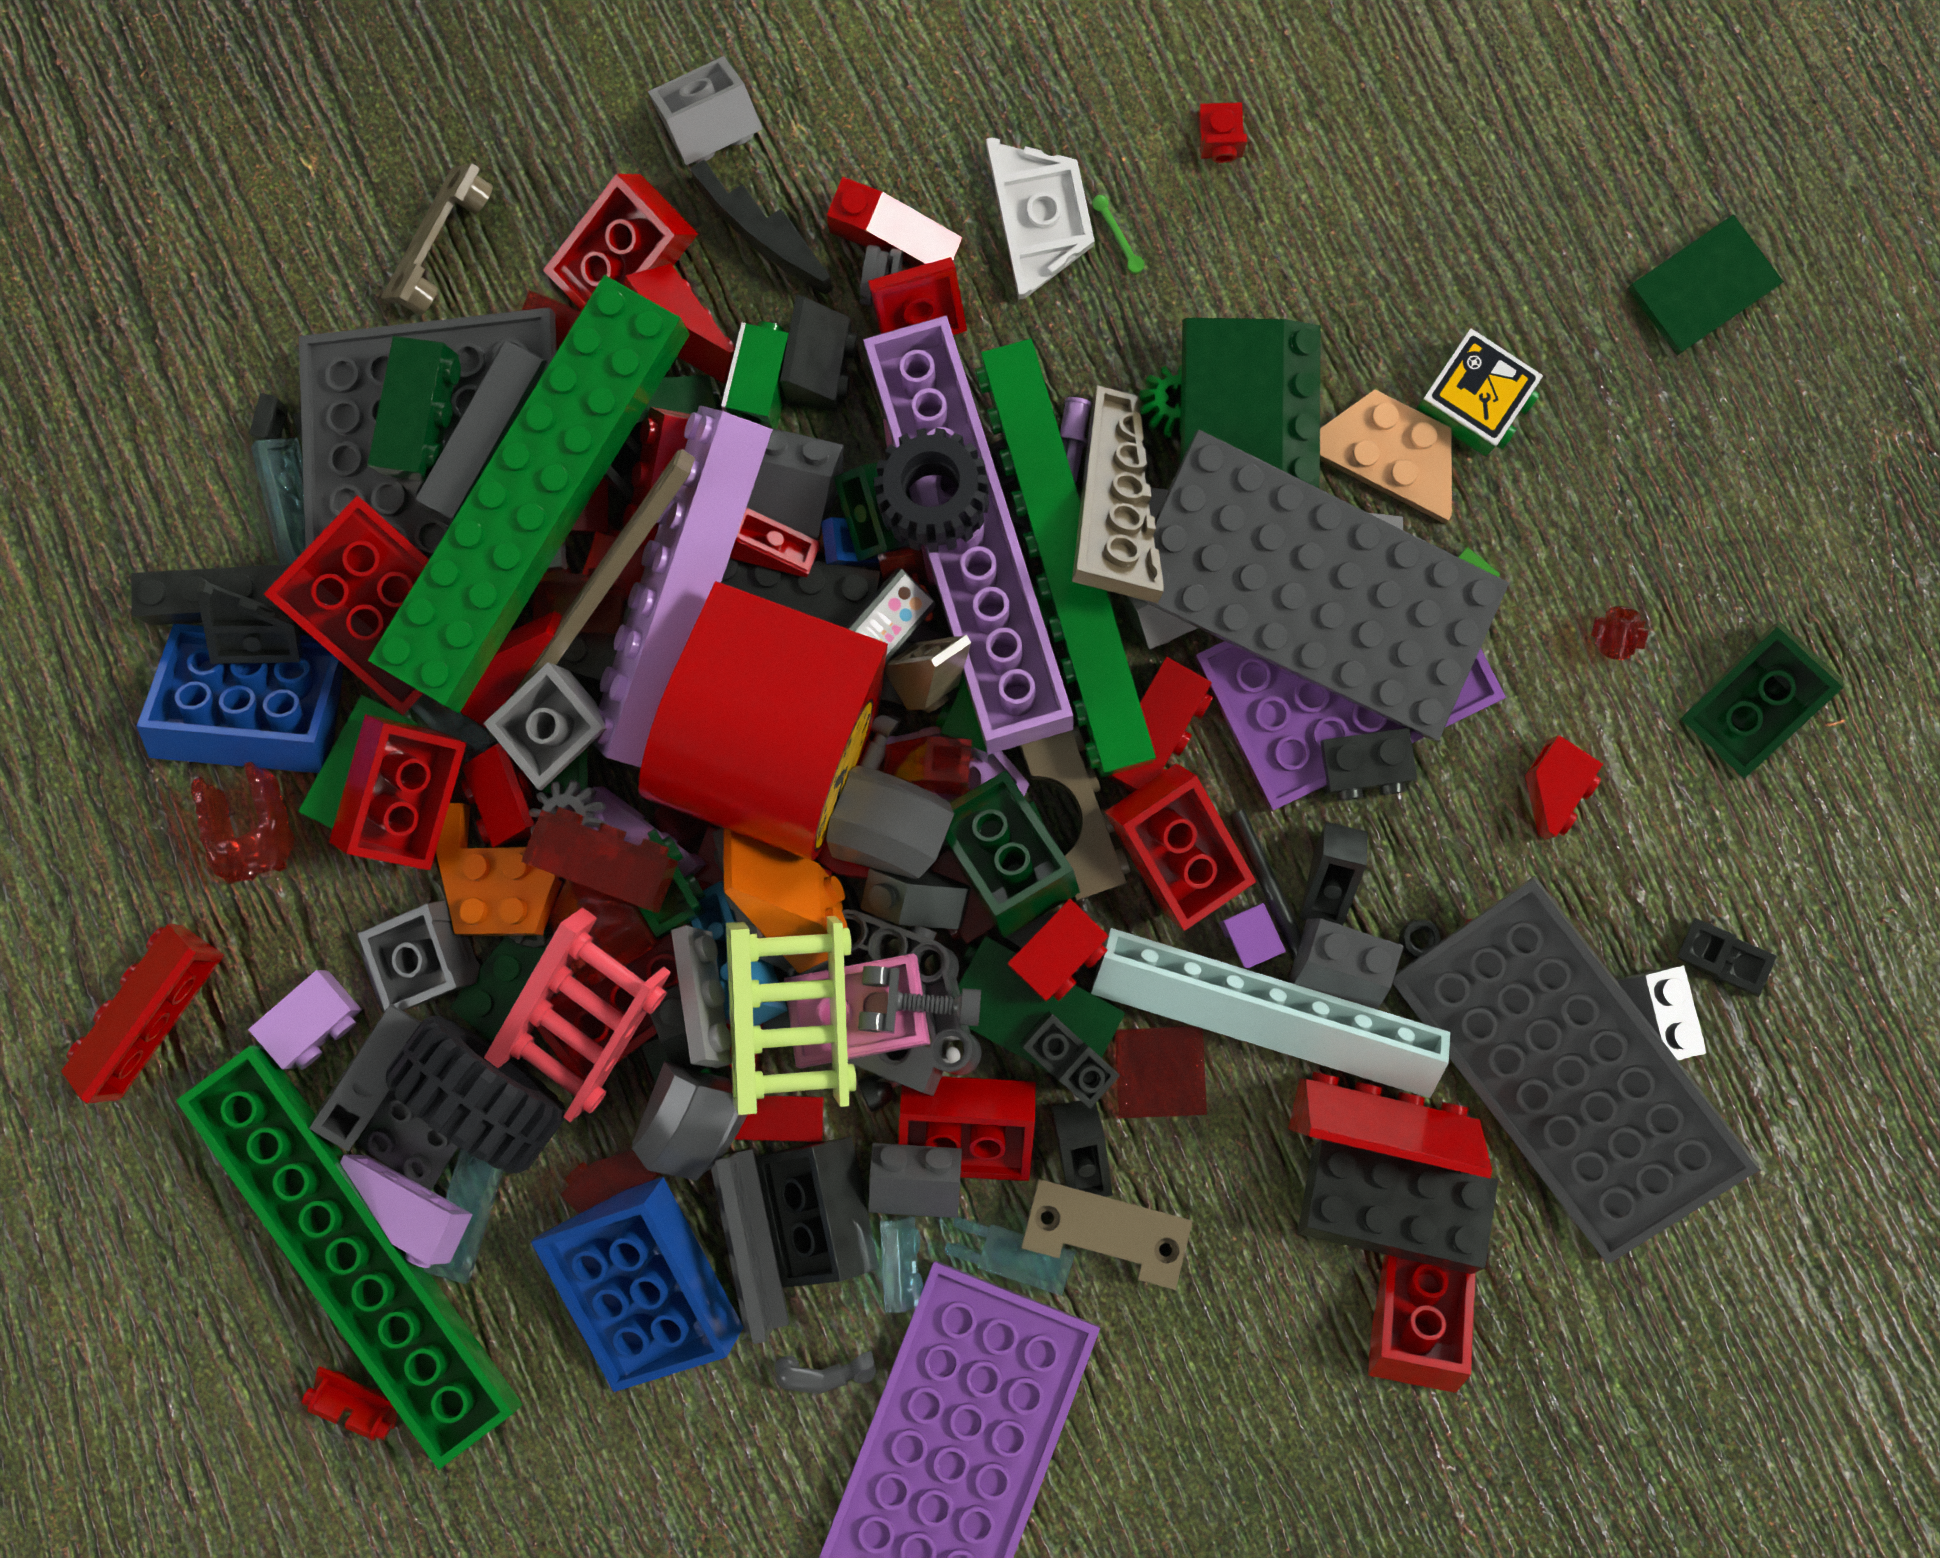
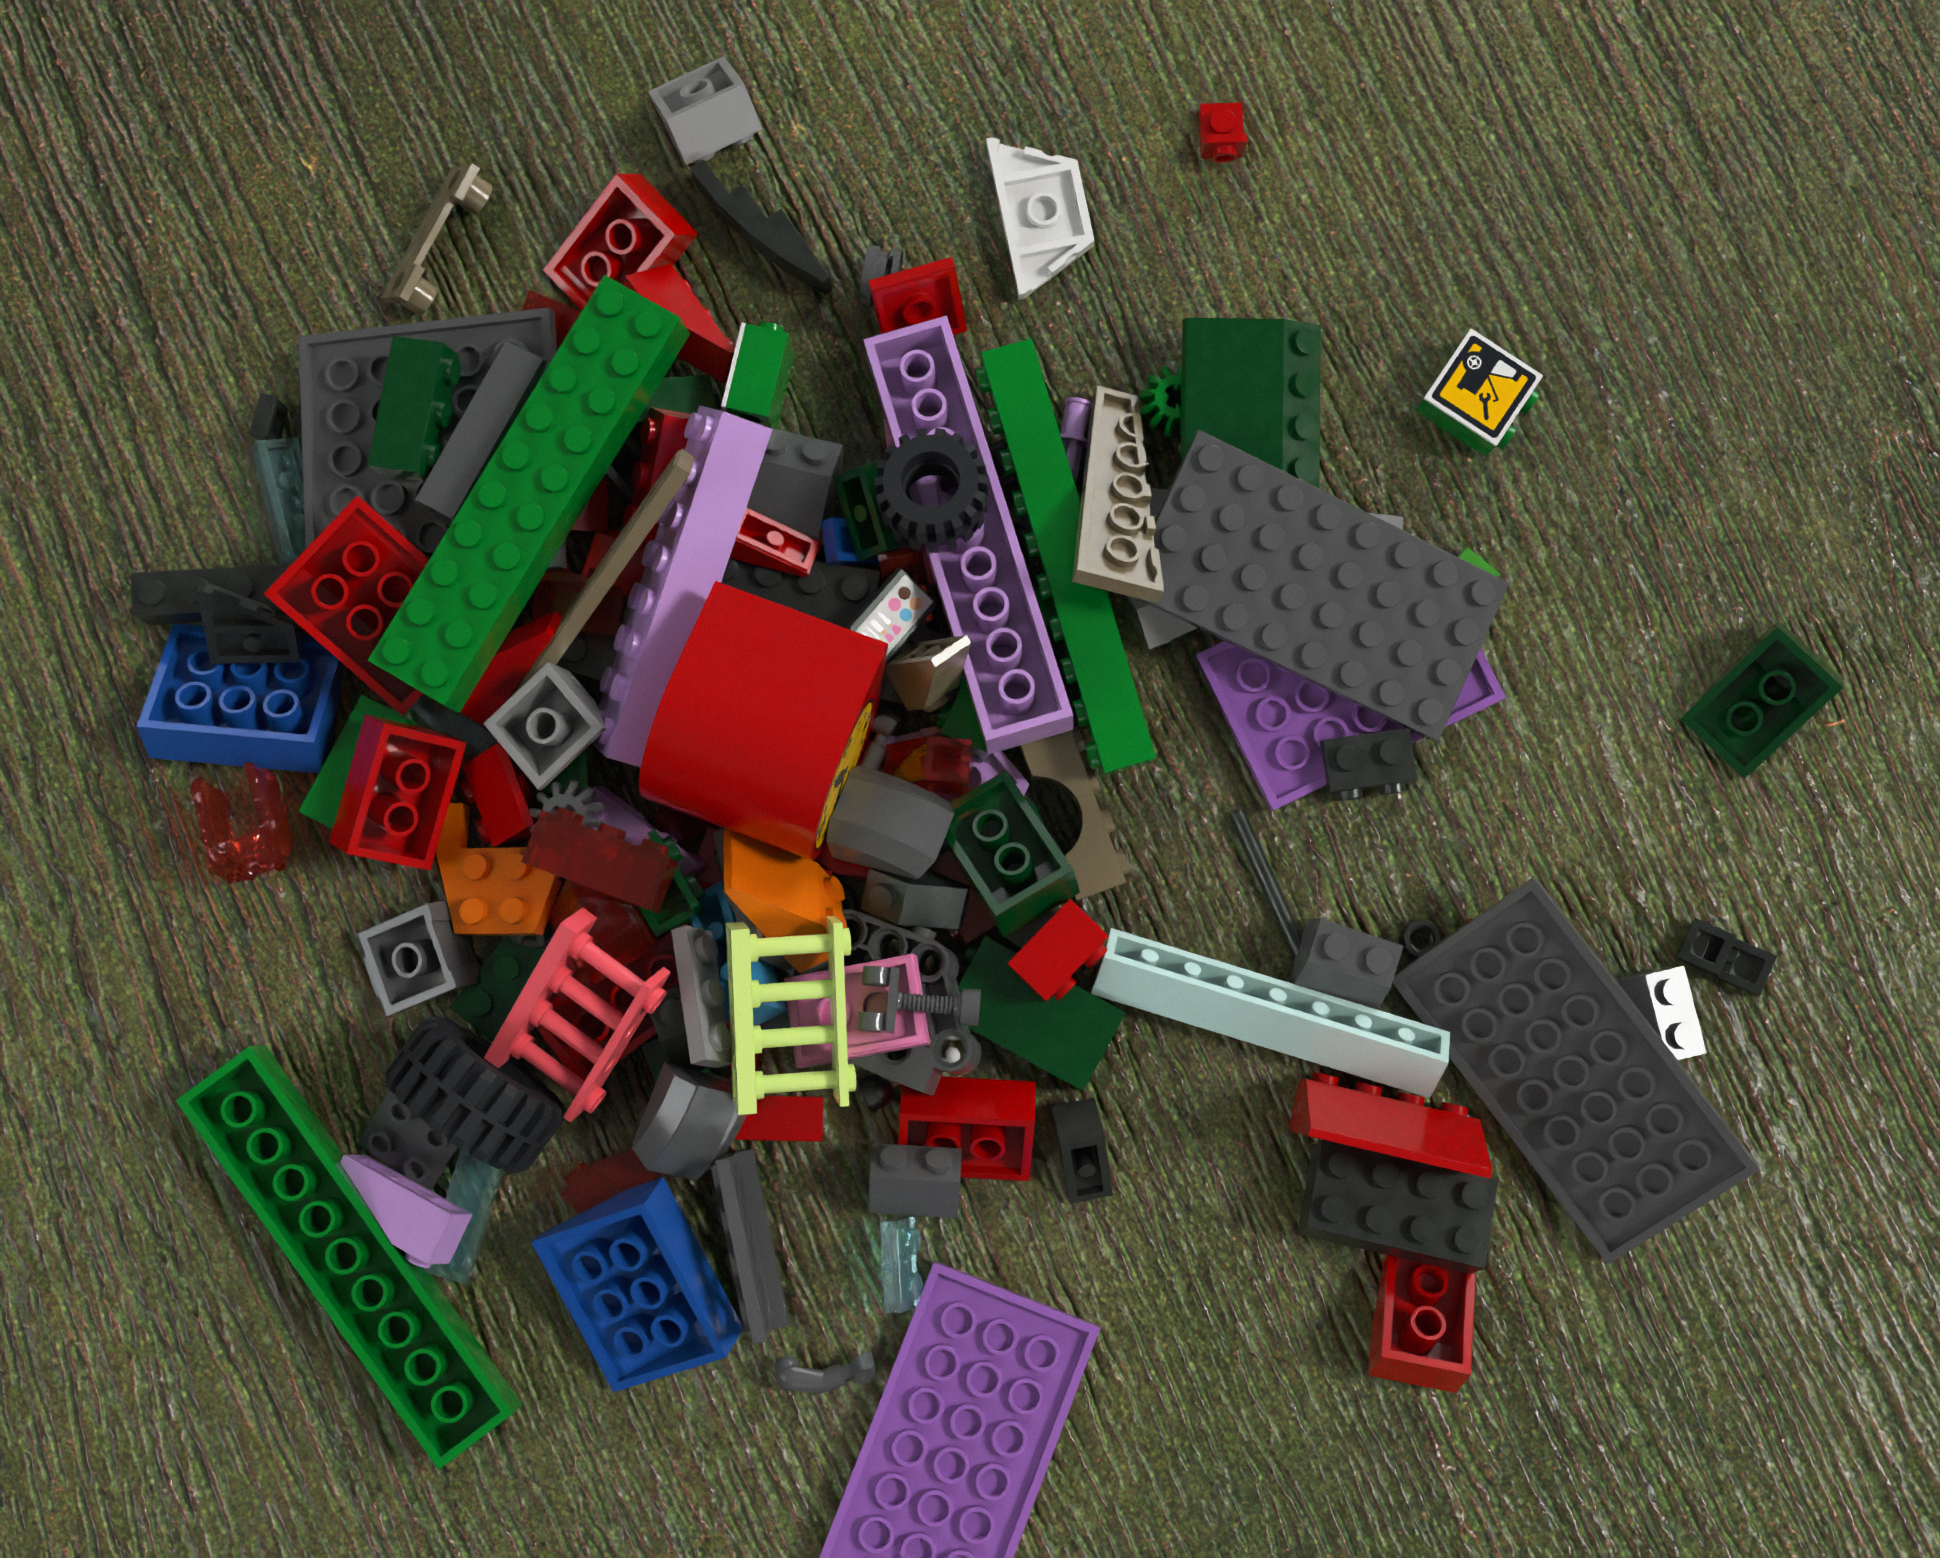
red slope [61,924,224,1104] -> none
lavender brick [248,970,362,1070] -> none
red hinge [301,1366,398,1441] -> none
dark grey slope [309,1003,421,1151] -> none
pearl dark grey slope [755,1136,880,1288] -> none
pearl dark grey slope [780,296,858,412] -> none
slope [827,176,962,267] -> none
clear light blue hinge [945,1216,1076,1295] -> none
pearl dark grey slope [1019,1011,1120,1109] -> none
dark tan brick [1021,1179,1193,1290] -> none
bright green hinge [1092,195,1144,275] -> none
red brick [1099,656,1213,793] -> none
red brick [1105,763,1256,931] -> none
clear red tile [1114,1026,1207,1118] -> none
medium lavender panel [1219,903,1286,968] -> none
pearl dark grey slope [1299,821,1368,926] -> none
light nougat wing [1320,390,1452,524] -> none
red slope [1525,735,1603,840] -> none
clear red gear [1591,606,1650,660] -> none
dark green tile [1627,214,1784,356] -> none

